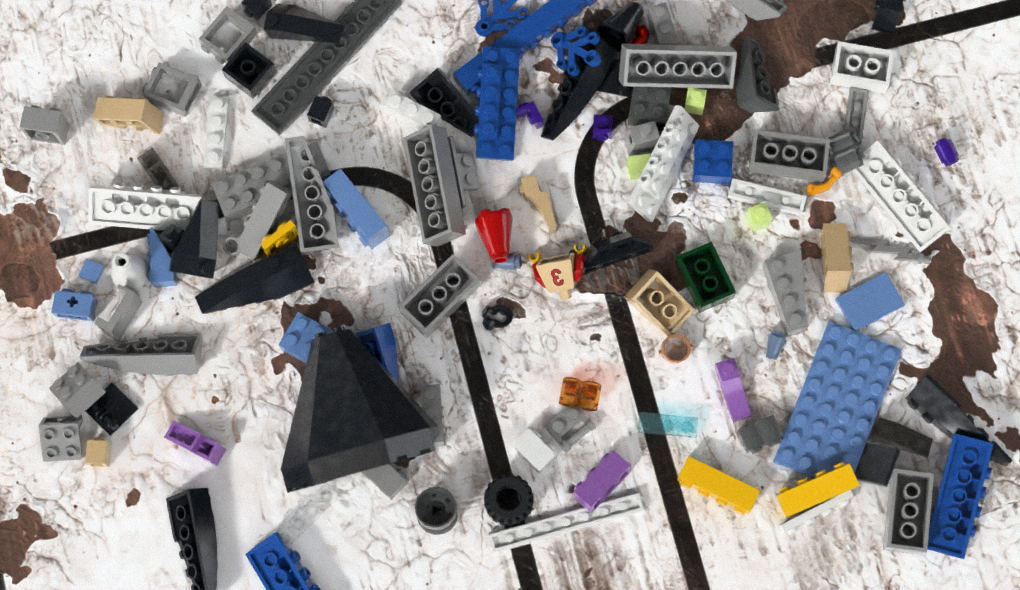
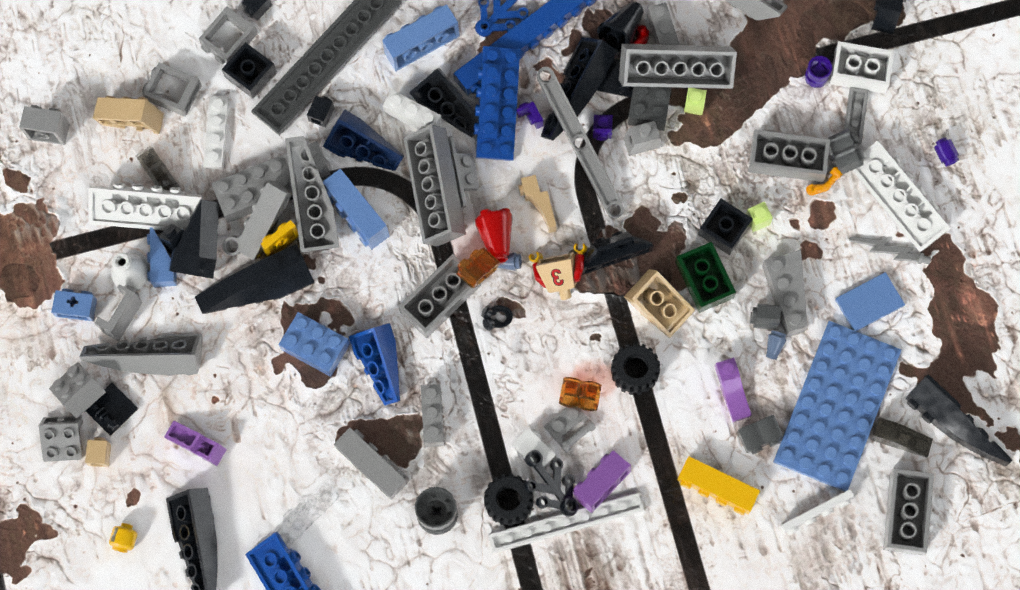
medium blue tile [78,259,105,284] -> none
black wedge [263,3,343,43] -> none
black piece [280,326,437,493] -> none
blue plant [551,26,602,76] -> none
white plate [627,105,700,222] -> none
yellowish green brick [627,153,650,180] -> none
clear light blue plate [638,412,698,438] -> none
nougat piece [658,334,693,364] -> none
blue brick [692,139,733,185] -> none
white plate [728,178,807,216] -> none
dark grey wedge [736,35,780,113] -> none
yellow brick [776,461,860,517] -> none
tan wedge [821,223,854,292] -> none
black tile [854,442,900,487] -> none
blue plate [927,433,994,559] -> none
none -> yellow head [109,523,138,553]
none -> dark blue wedge [322,109,404,171]
none -> medium blue brick [382,4,460,72]
none -> clear orange brick [456,247,501,289]
none -> black plant [524,450,579,517]
none -> light grey beam [537,67,624,219]
none -> black tyre [611,343,660,395]
none -> black brick [698,198,753,255]
none -> dark grey brick [750,303,781,330]
none -> dark purple wheel [805,56,832,88]

